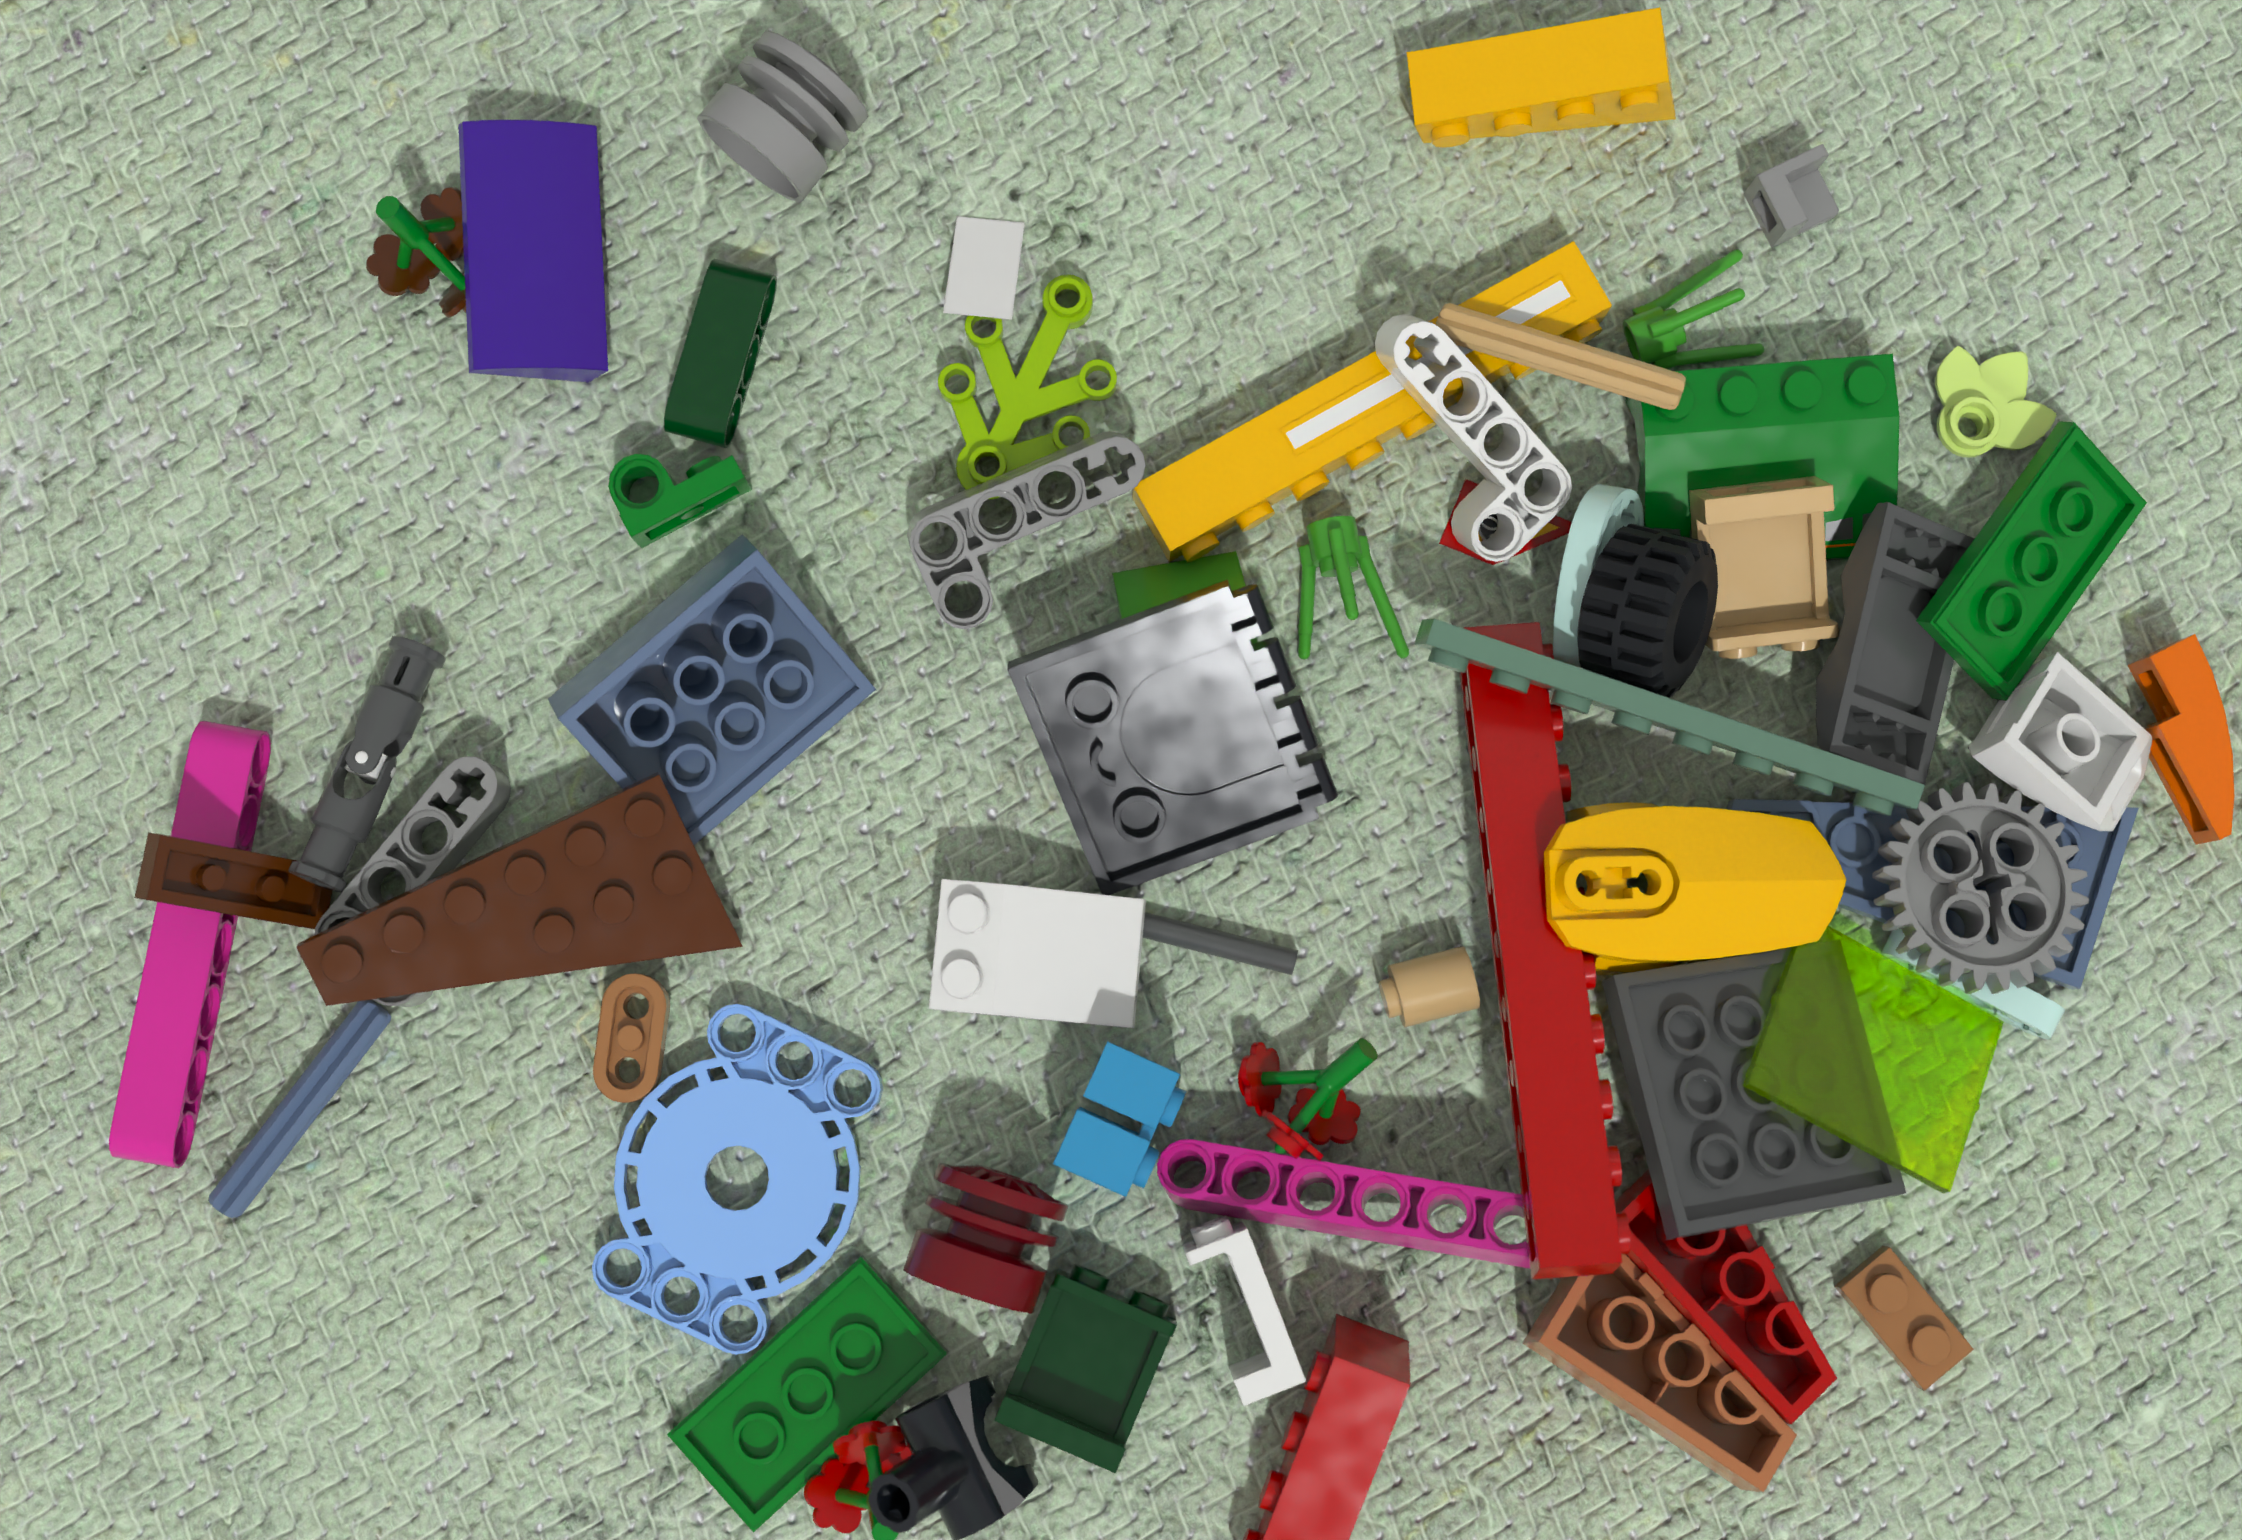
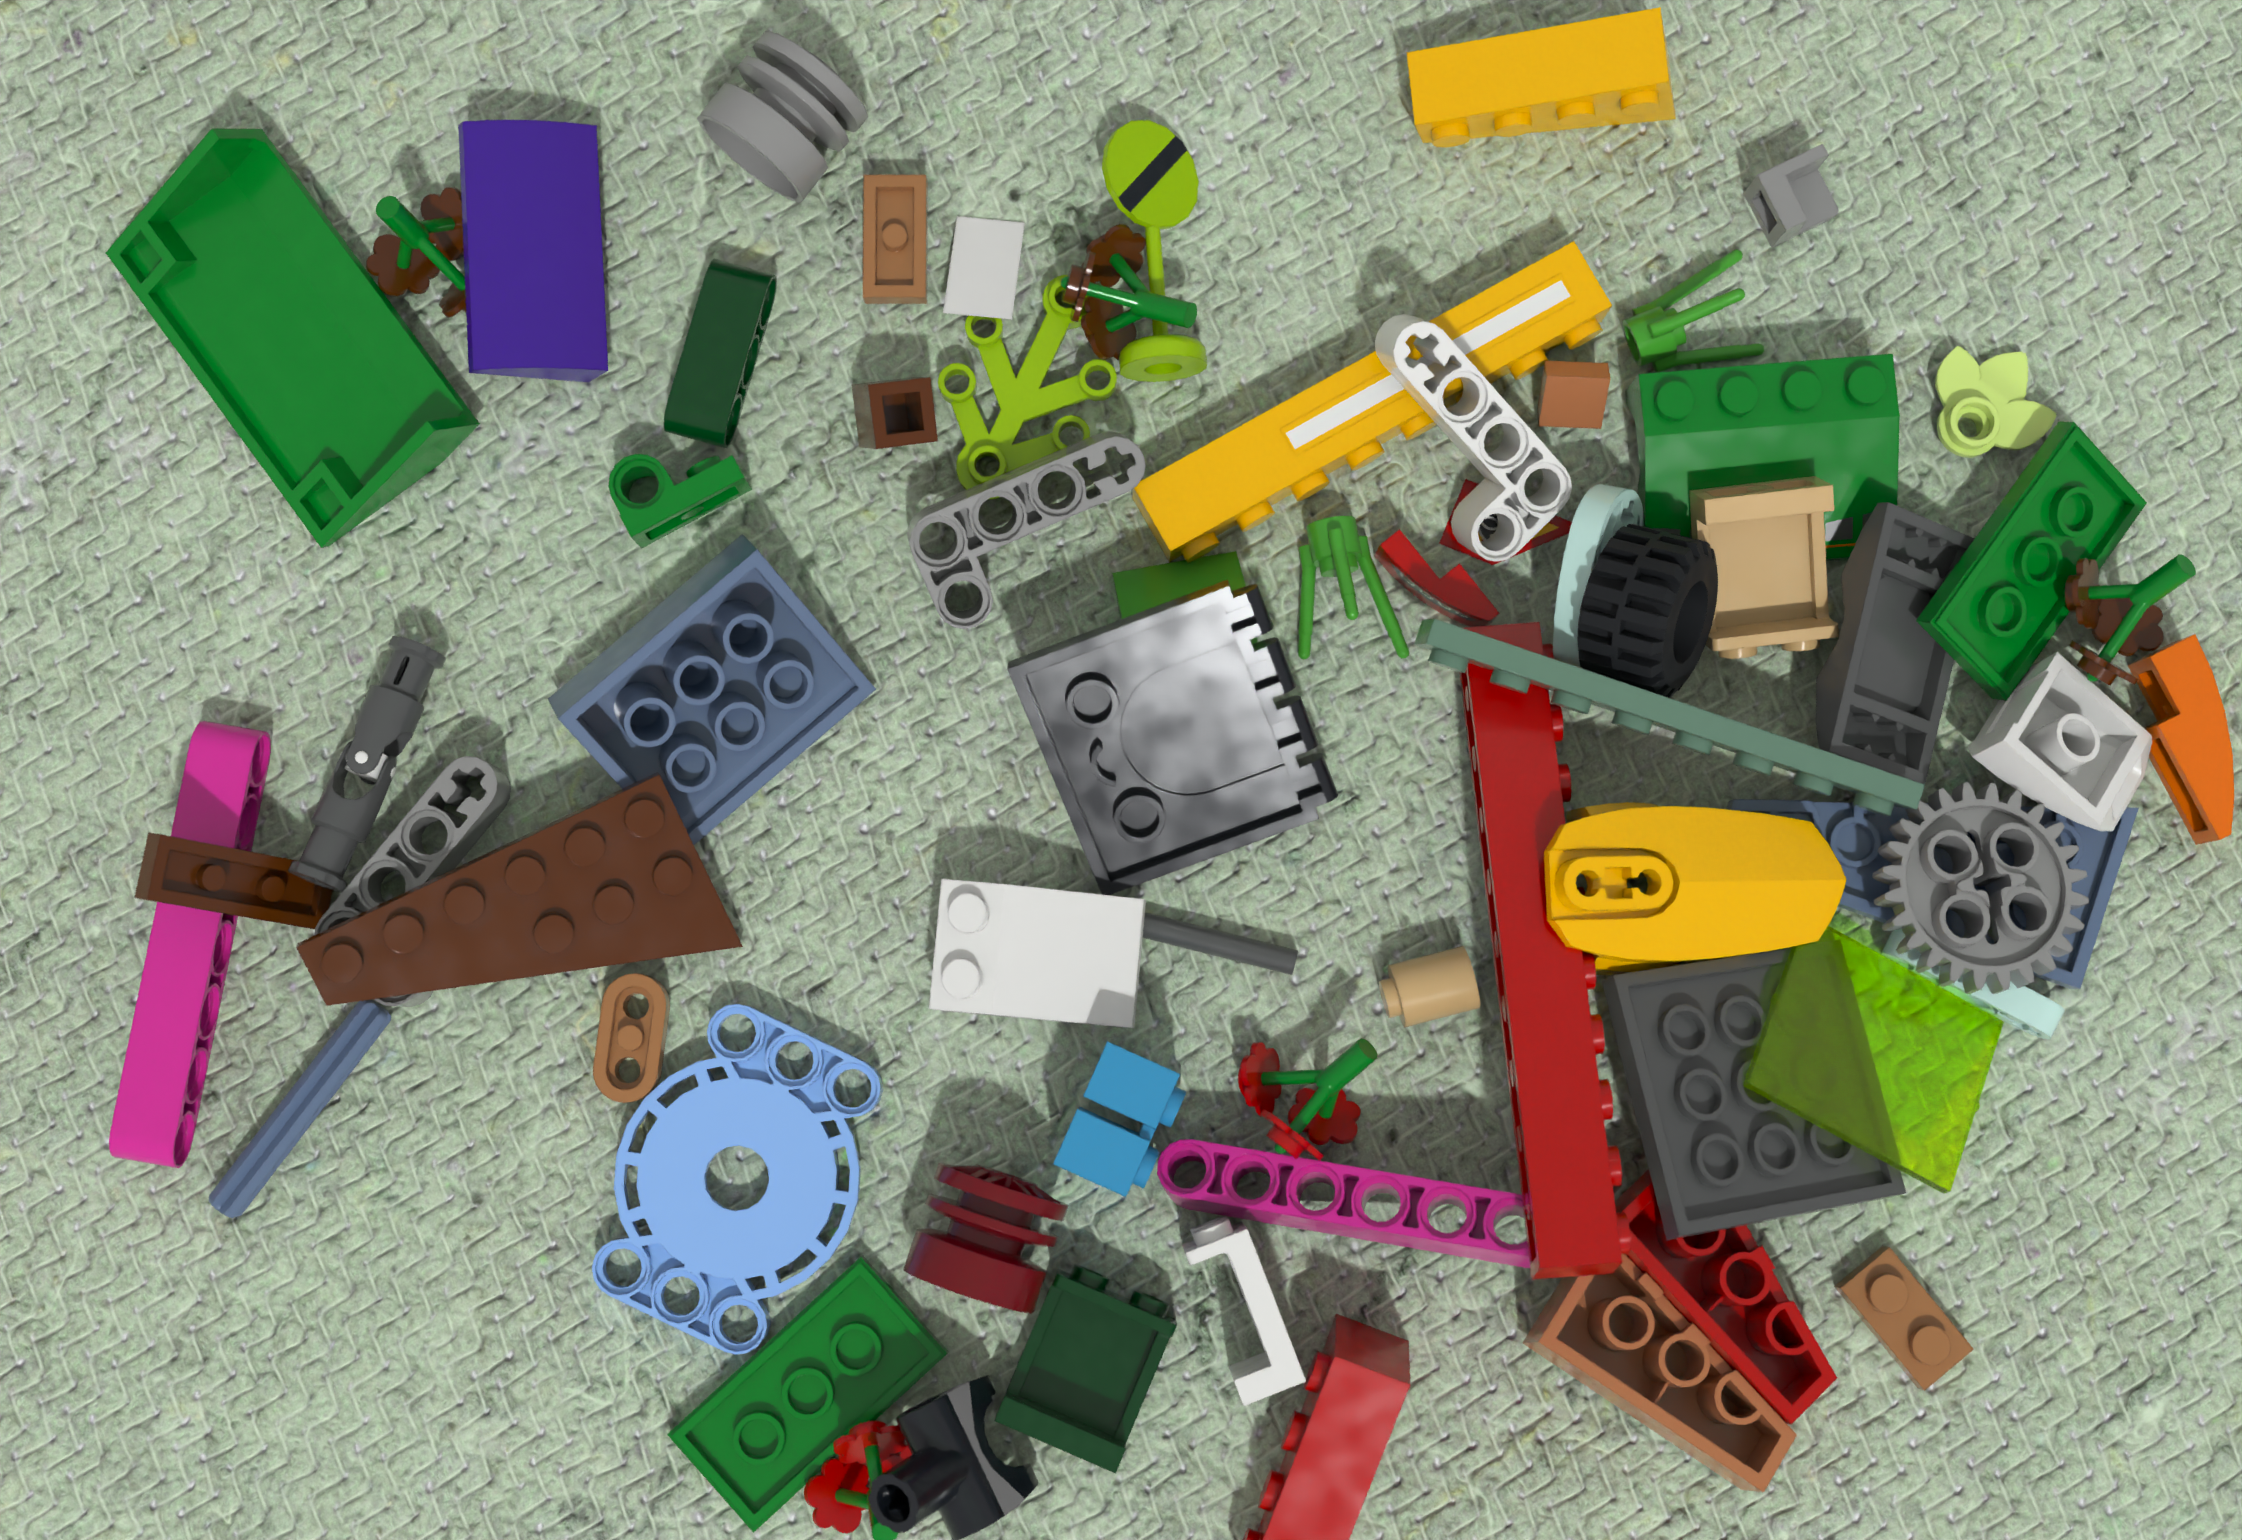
tan axle [1436,303,1686,410] -> none
none -> green slope [106,128,480,548]
none -> reddish brown brick [851,377,938,449]
none -> medium nougat plate [863,175,928,304]
none -> reddish brown plant [1061,224,1197,360]
none -> lime piece [1102,120,1207,382]
none -> red slope [1374,529,1500,627]
none -> nougat tile [1537,361,1610,429]
none -> reddish brown plant [2064,554,2196,685]

